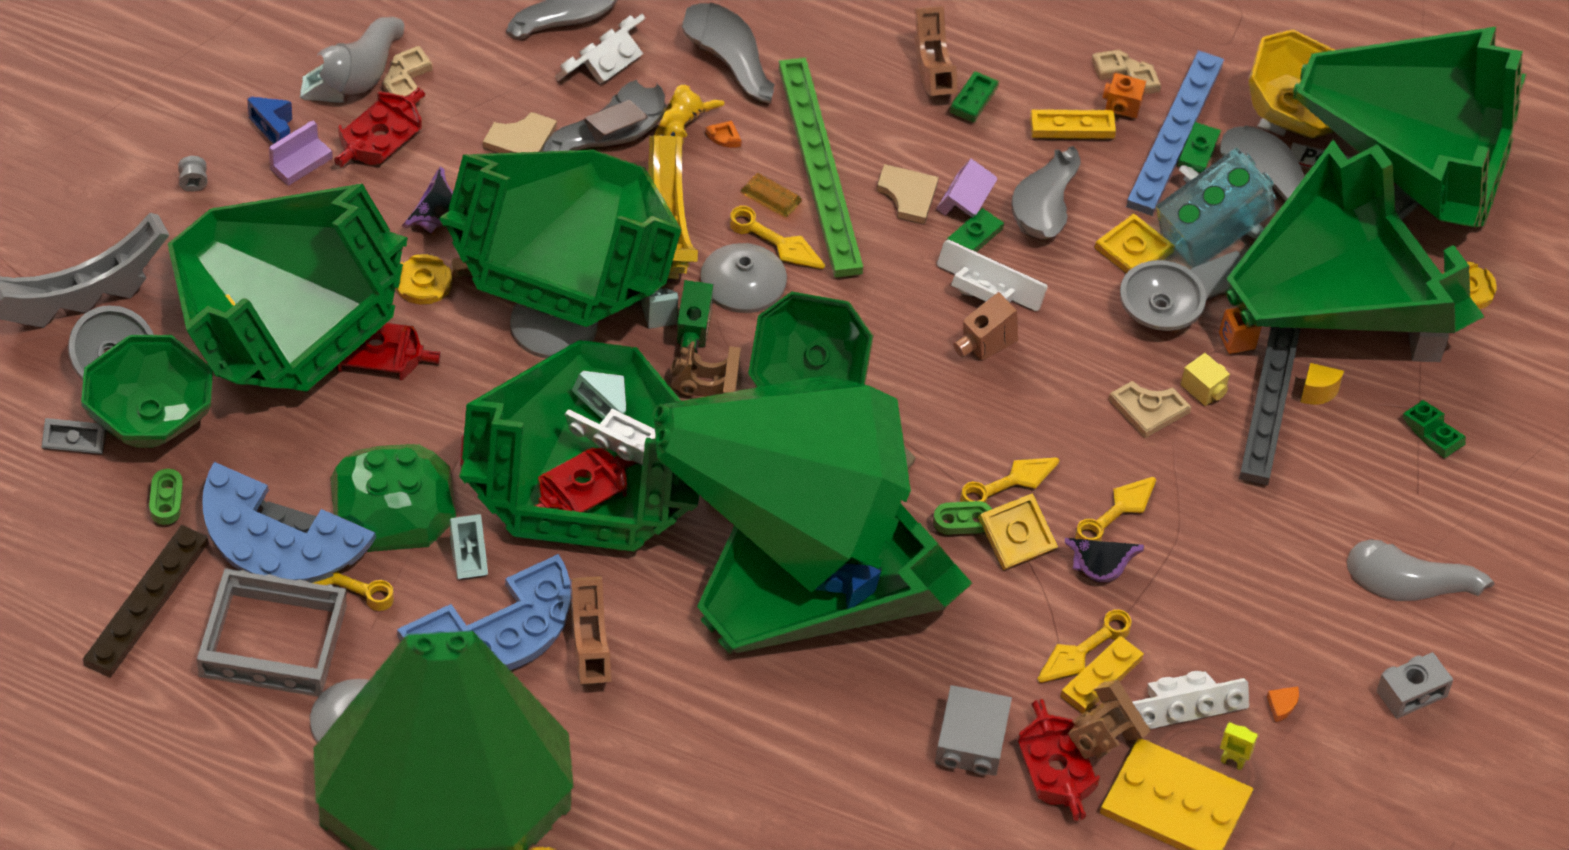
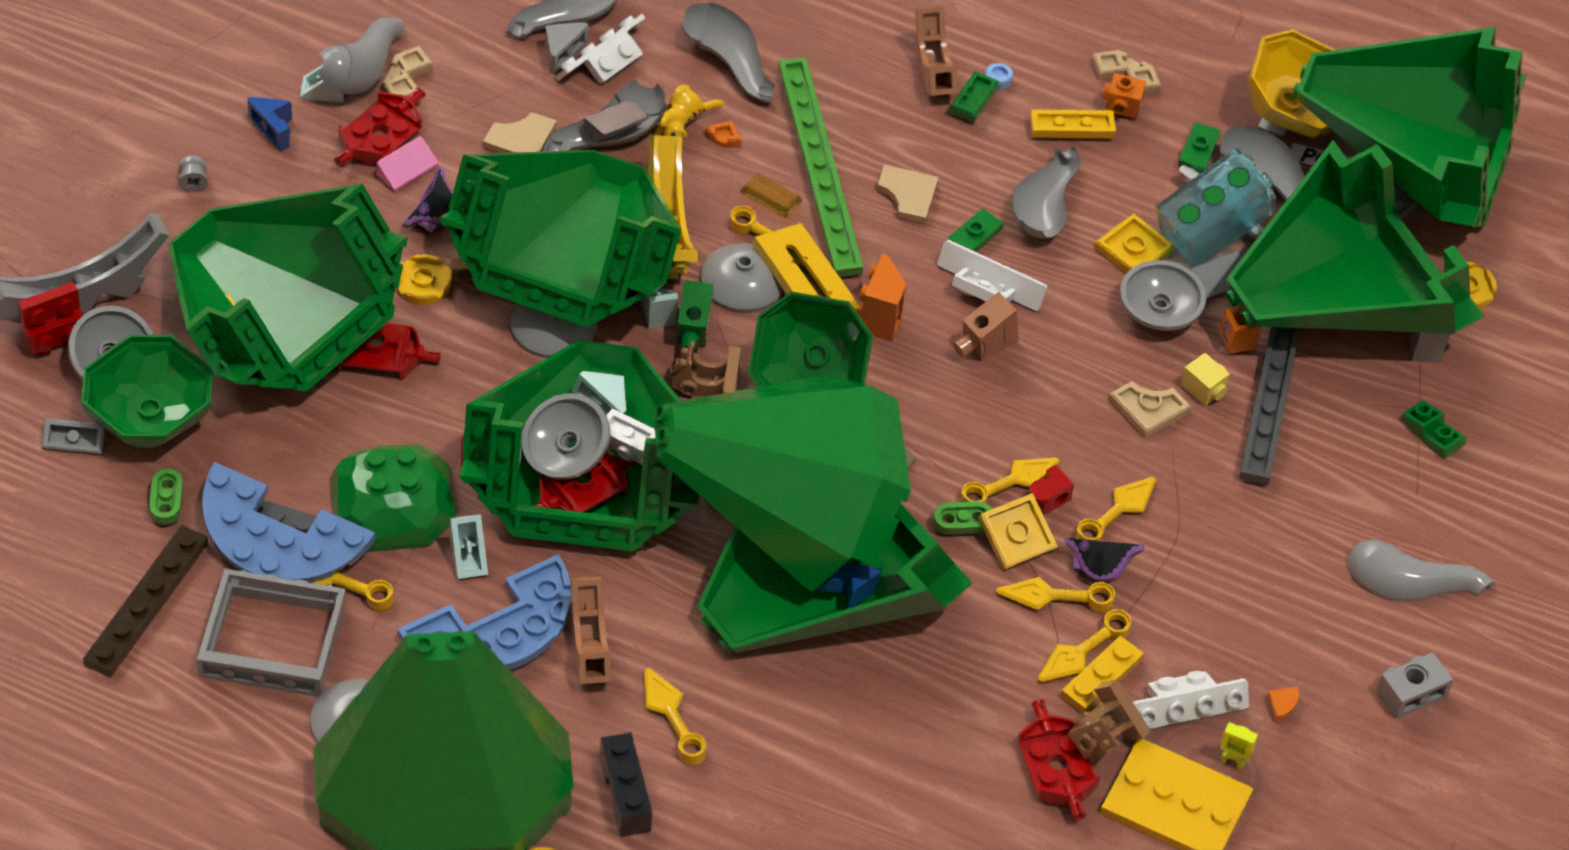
lavender panel [269,121,332,186] -> none
light grey panel [935,685,1012,776] -> none
lavender panel [936,159,997,217] -> none
medium blue plate [1126,50,1224,216] -> none
yellow brick [1300,363,1344,405] -> none
none -> red plate [18,282,84,355]
none -> bright pink slope [376,136,439,192]
none -> light grey dish [522,393,610,480]
none -> light grey slope [545,22,589,75]
none -> black arch [599,732,652,837]
none -> yellow piece [644,668,706,765]
none -> yellow piece [752,223,860,313]
none -> orange slope [858,253,906,342]
none -> light blue tile [985,63,1013,90]
none -> yellow piece [996,577,1115,613]
none -> red leg [1029,464,1074,515]

